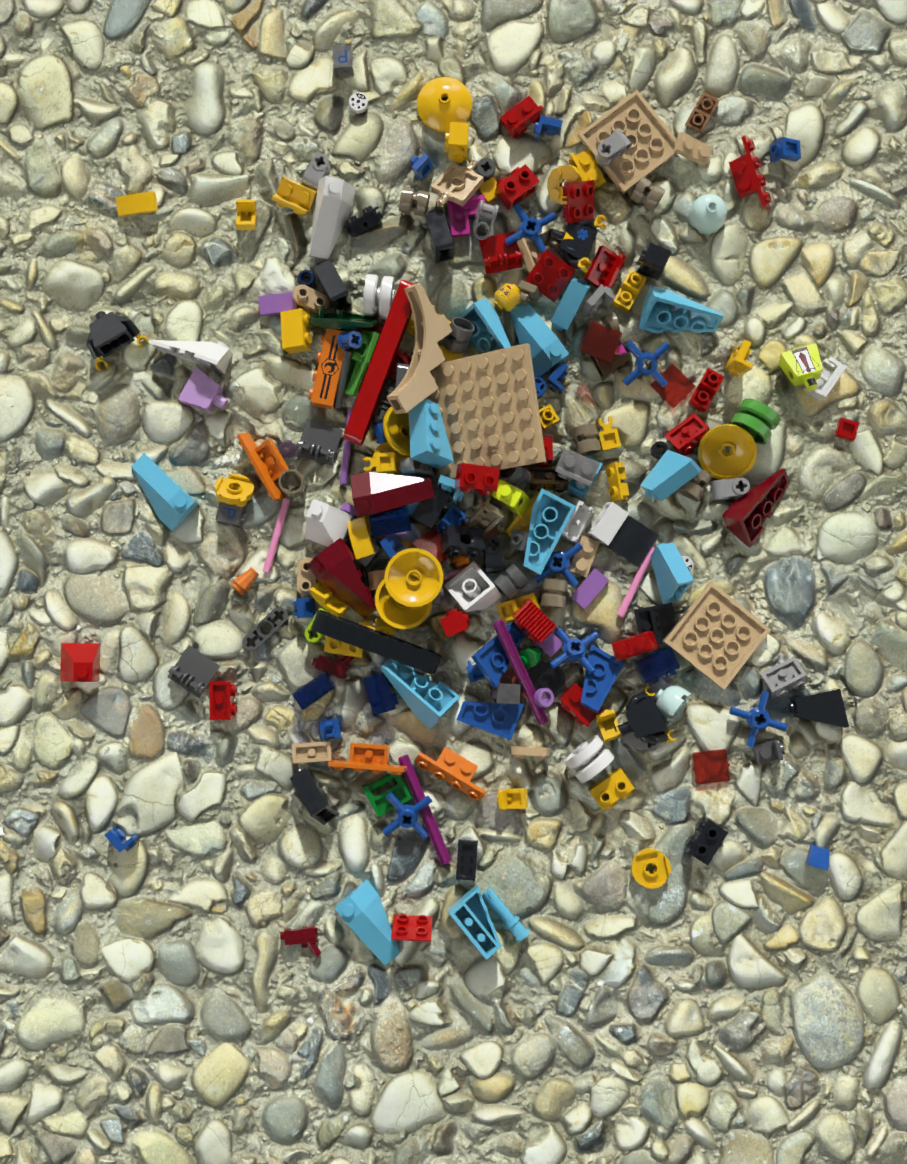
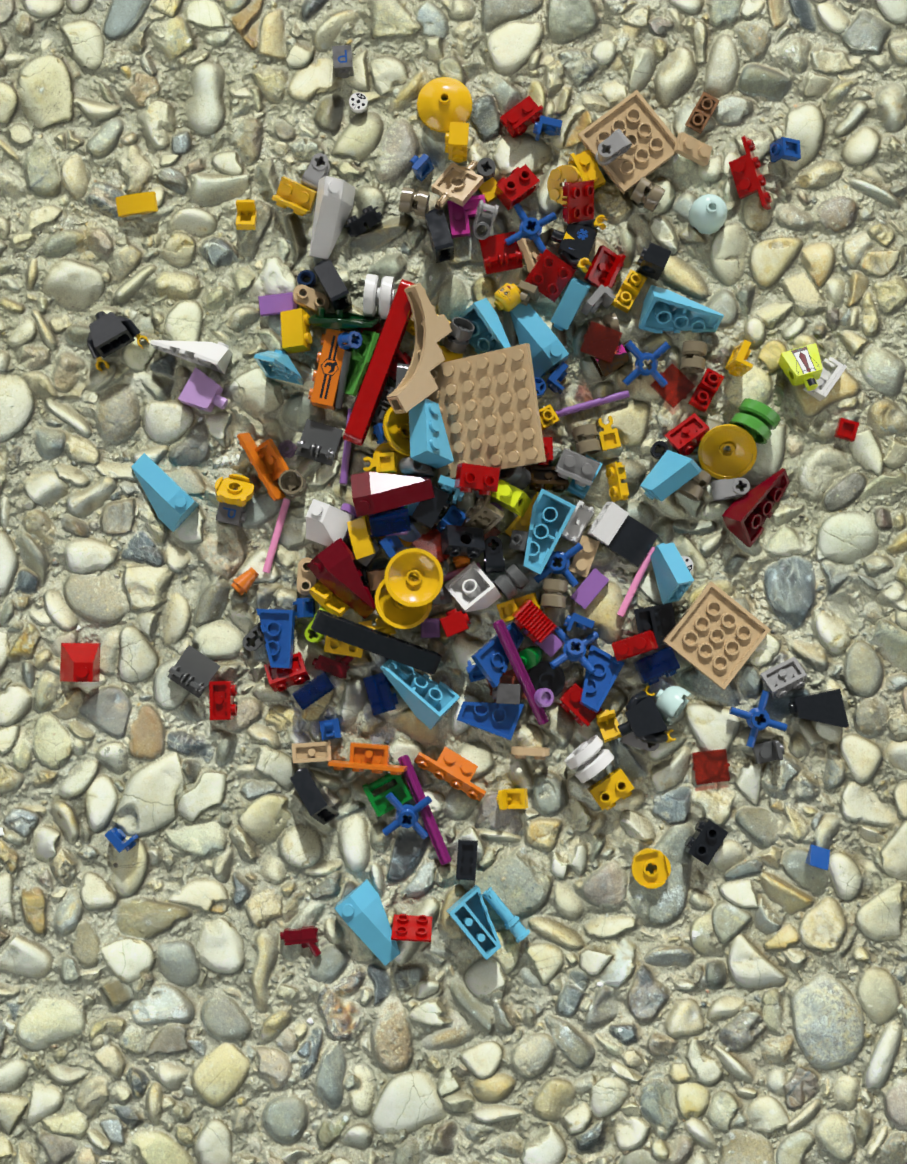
none -> medium azure wedge [254,349,304,385]
none -> blue wing [256,609,295,669]
none -> red bracket [264,652,310,692]
none -> medium lavender tile [421,618,440,638]
none -> medium lavender bar [555,390,630,418]
none -> blue bracket [563,612,595,632]
none -> dark tan wheel [680,340,708,373]

